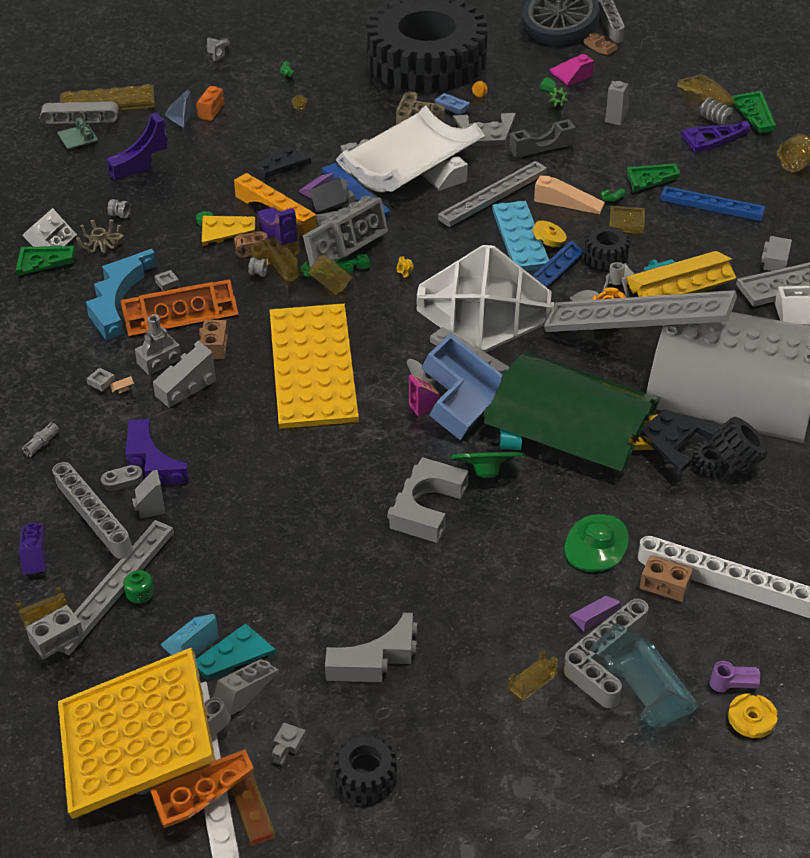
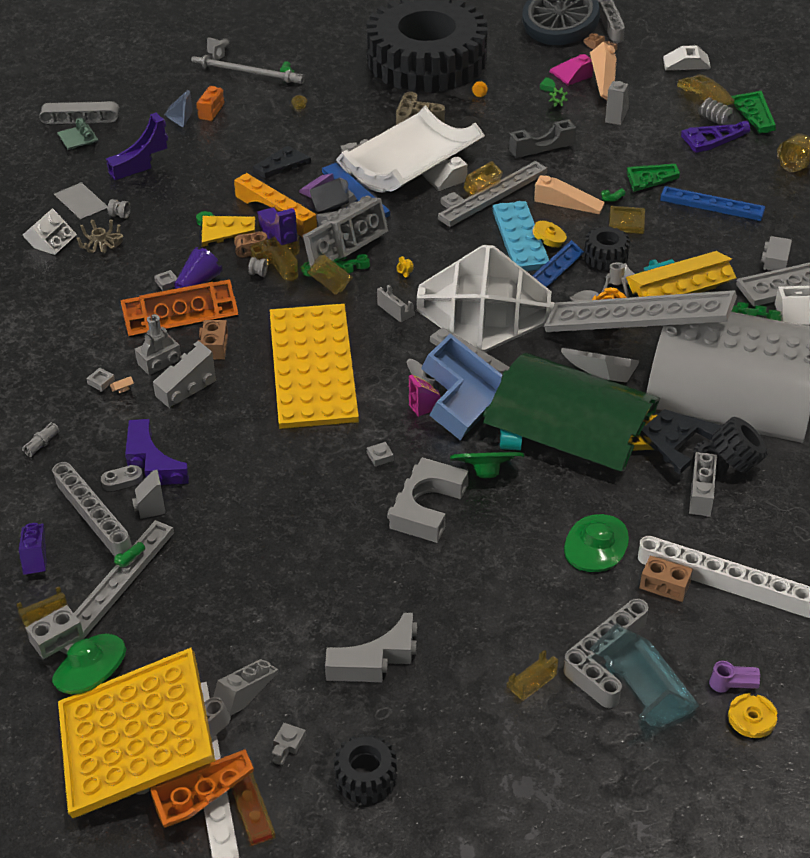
green wing [16,246,75,276] -> none
clear yellow plate [60,85,155,114] -> none
dark azure arch [86,249,157,340] -> none
green head [123,570,154,603] -> none
medium azure slope [161,614,219,657] -> none
teal wing [196,623,276,681] -> none
medium blue plate [435,93,470,115] -> none
light grey wing [453,113,515,147] -> none
medium lavender slope [570,596,621,632] -> none
none -> green hat [52,634,127,694]
none -> light grey sticker [54,182,108,219]
none -> green arm [114,542,145,568]
none -> dark purple cone [174,247,223,289]
none -> light grey bar [191,55,305,84]
none -> light grey plate [367,442,394,466]
none -> light grey hinge [377,285,415,322]
none -> light grey plate [441,192,464,209]
none -> clear yellow brick [463,161,503,196]
none -> light grey wedge [561,348,639,382]
none -> light nougat wedge [590,41,616,100]
none -> white slope [663,46,710,70]
none -> light grey slope [689,452,717,516]
none -> green plant [731,302,782,321]

